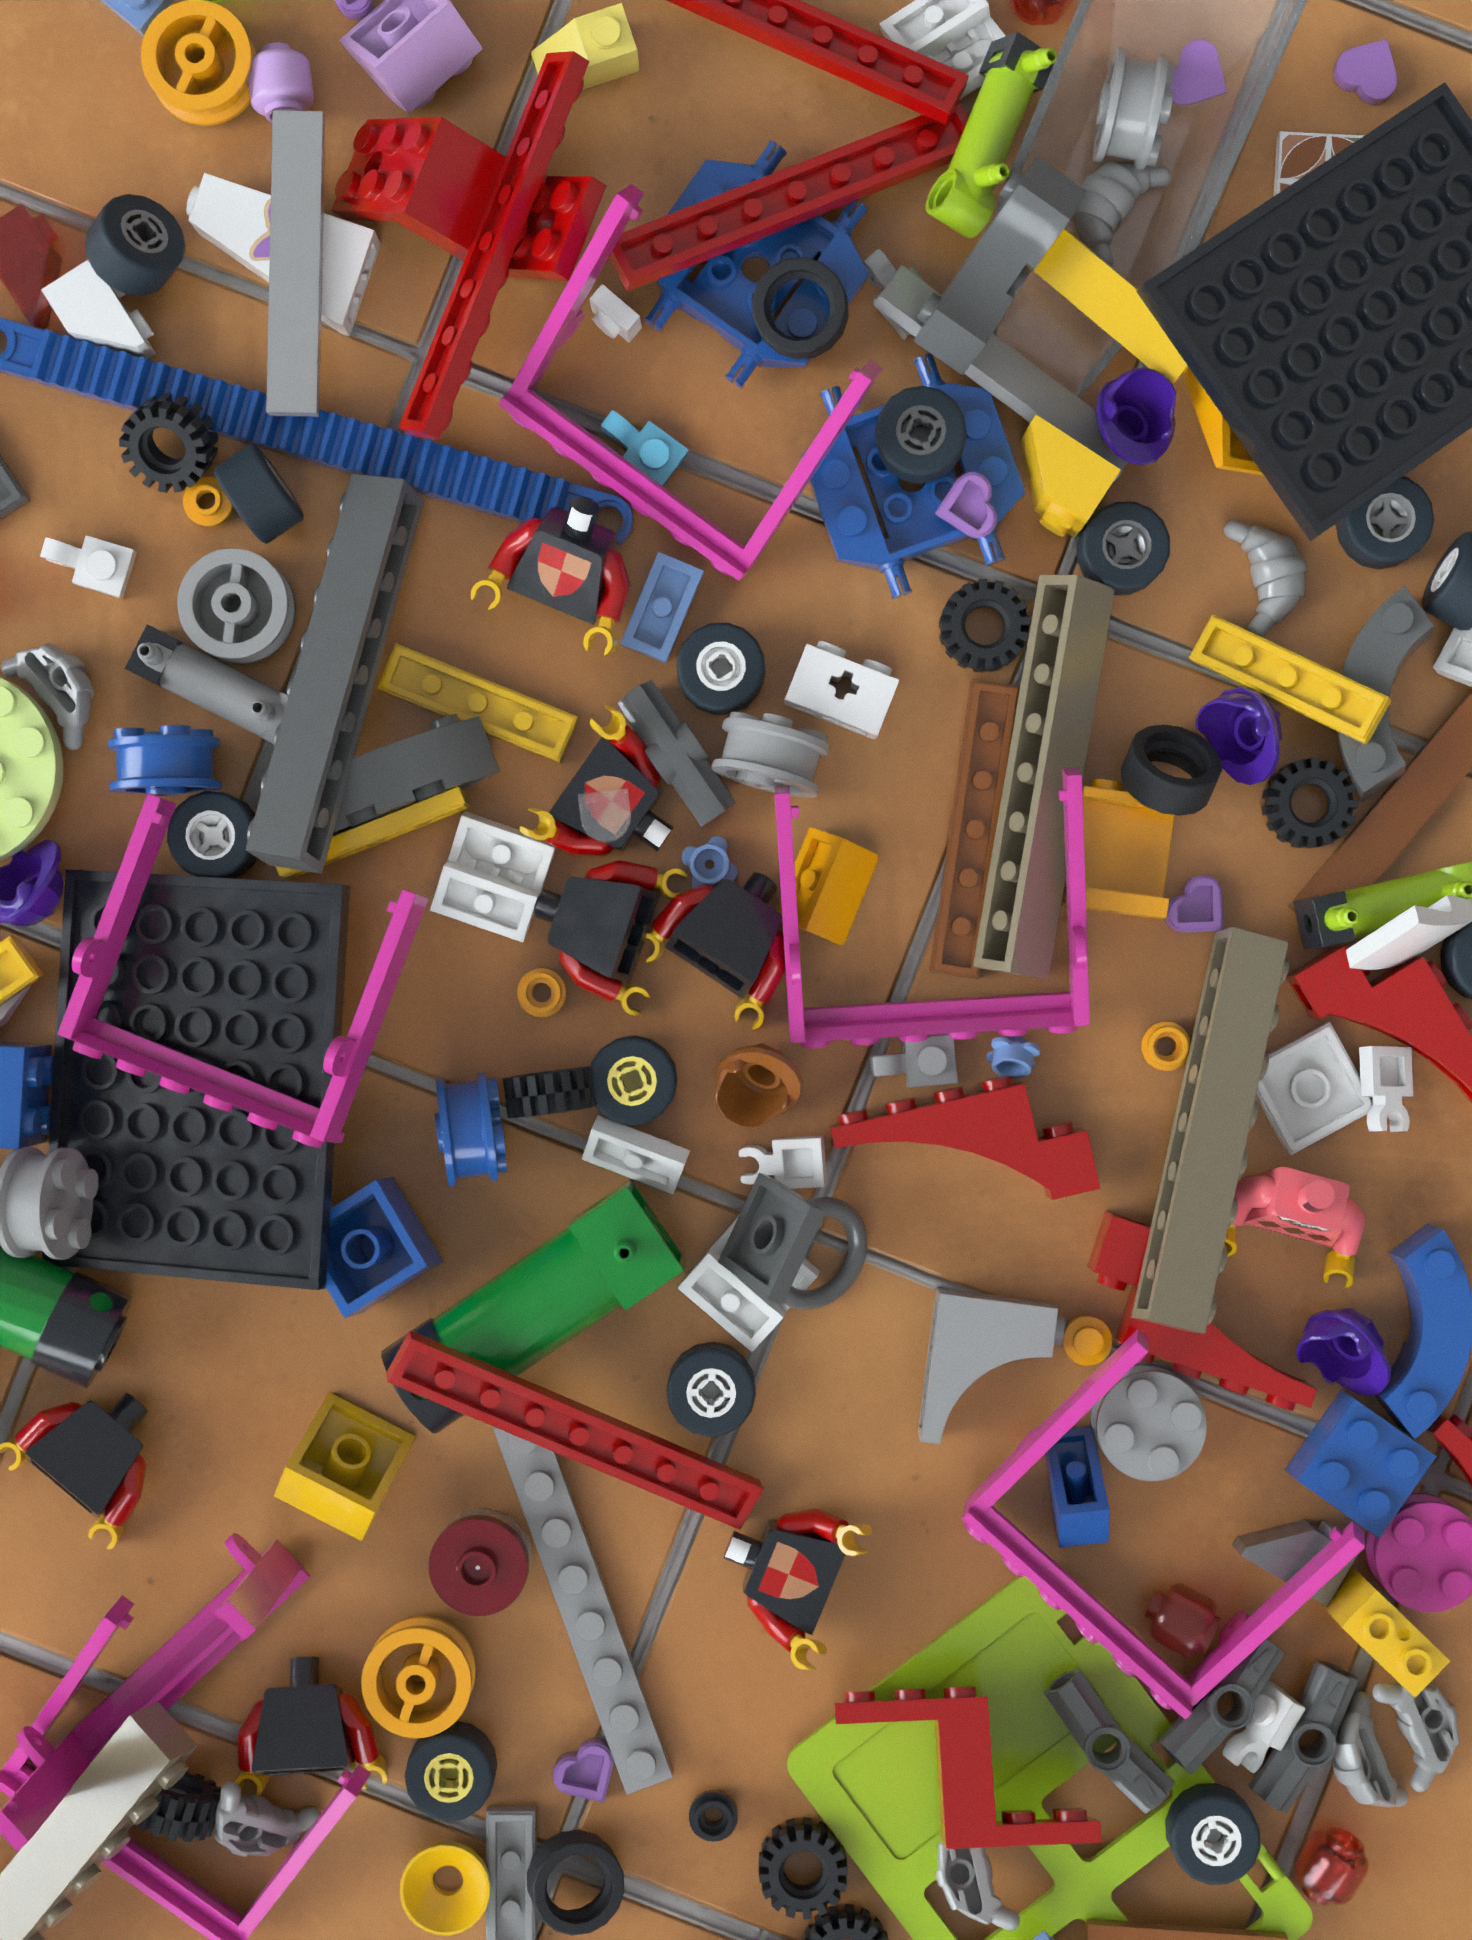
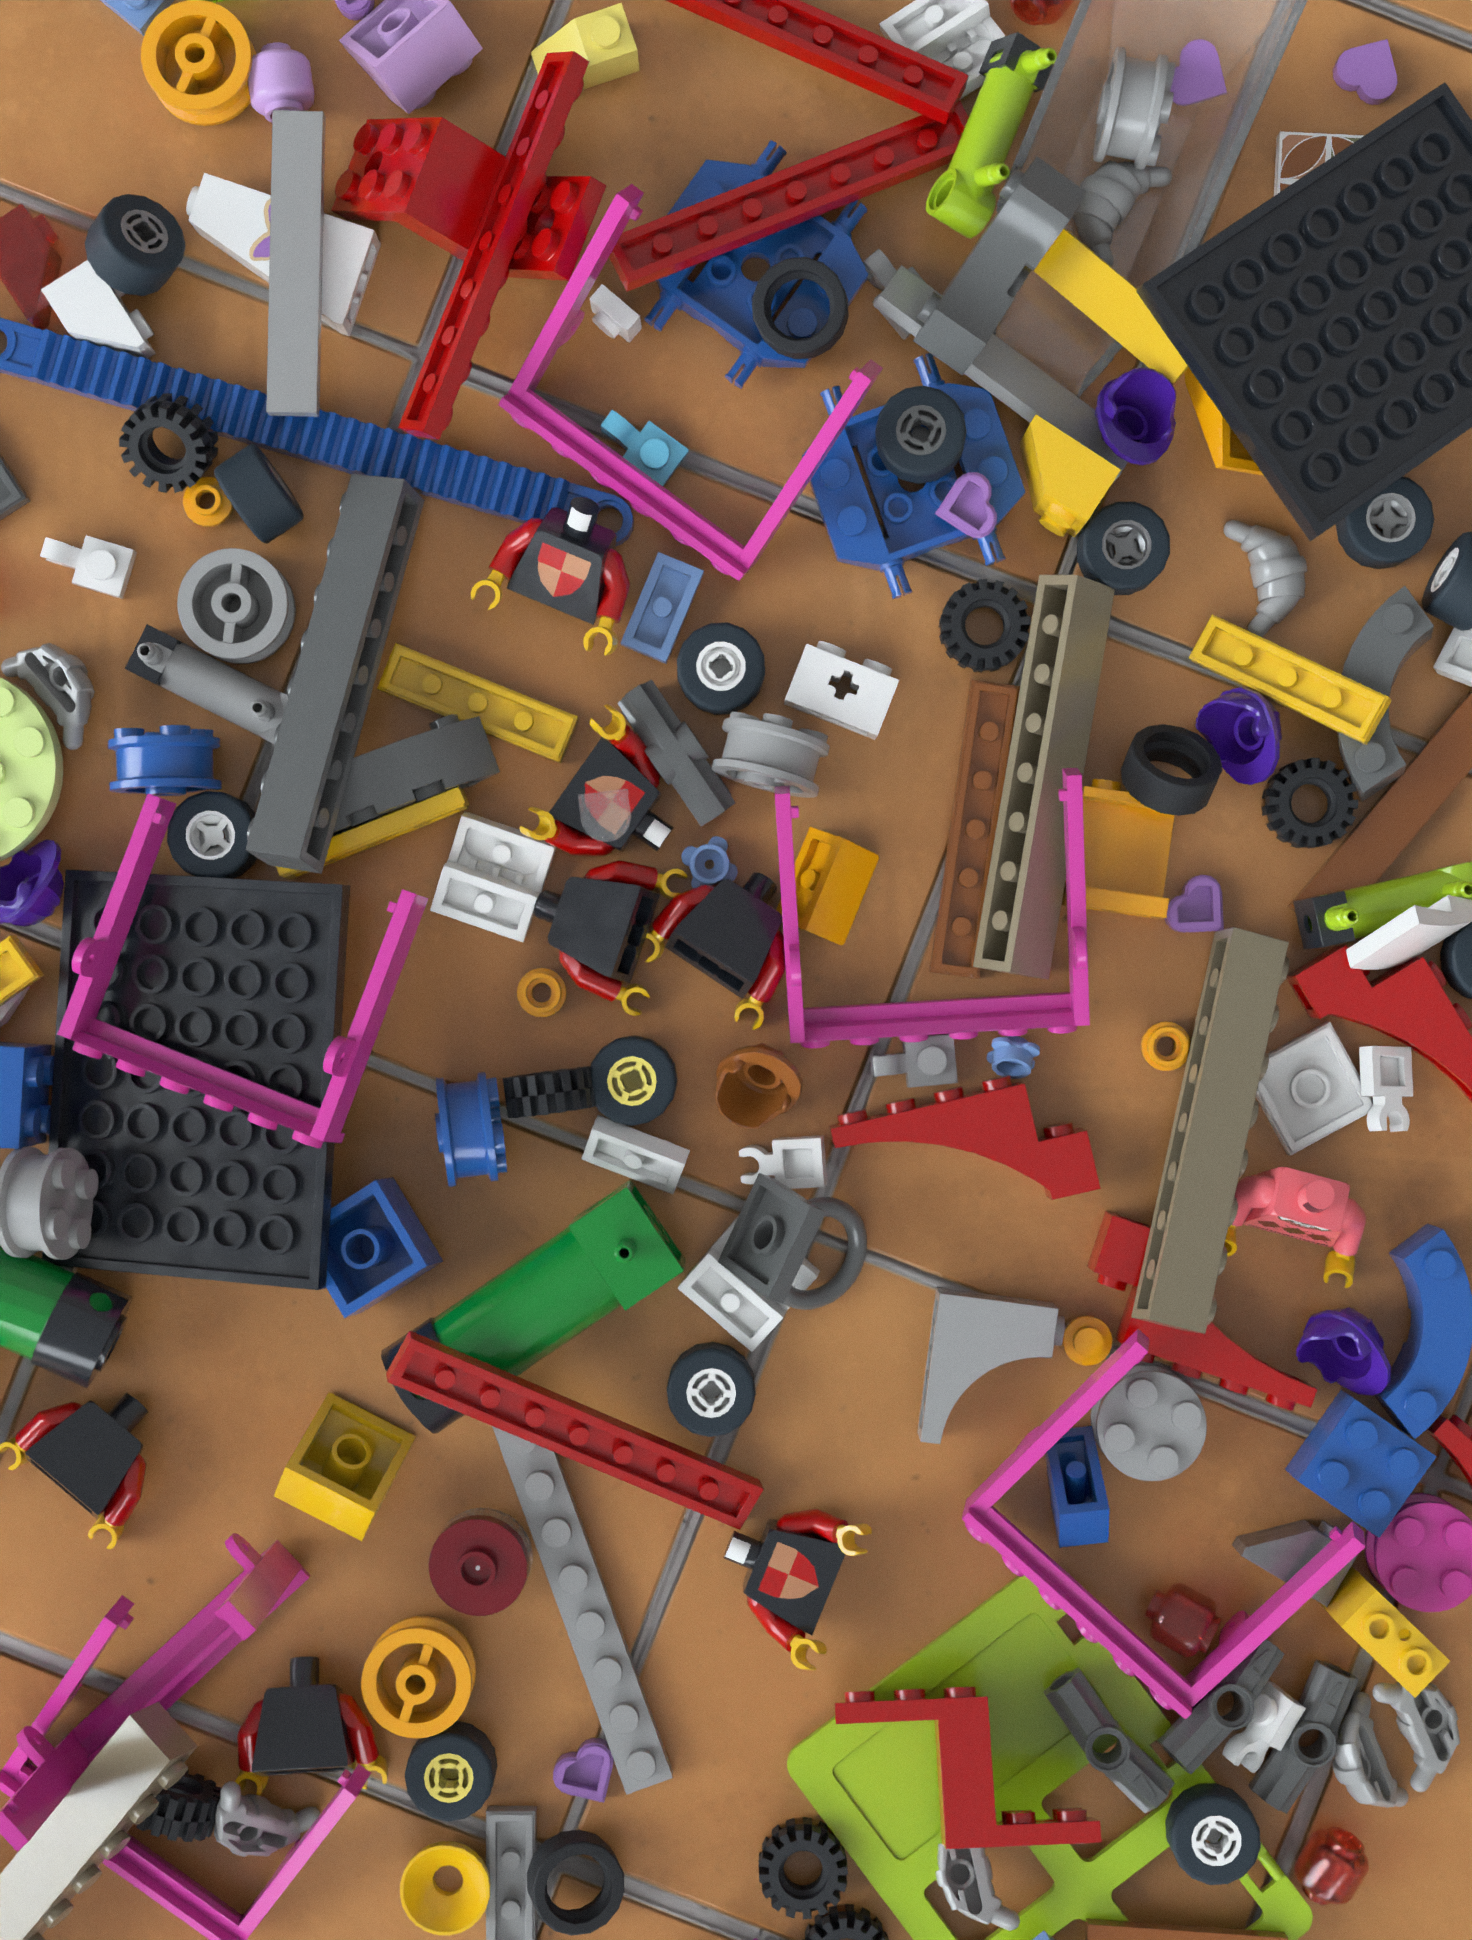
black plate [689,1790,738,1842] -> none

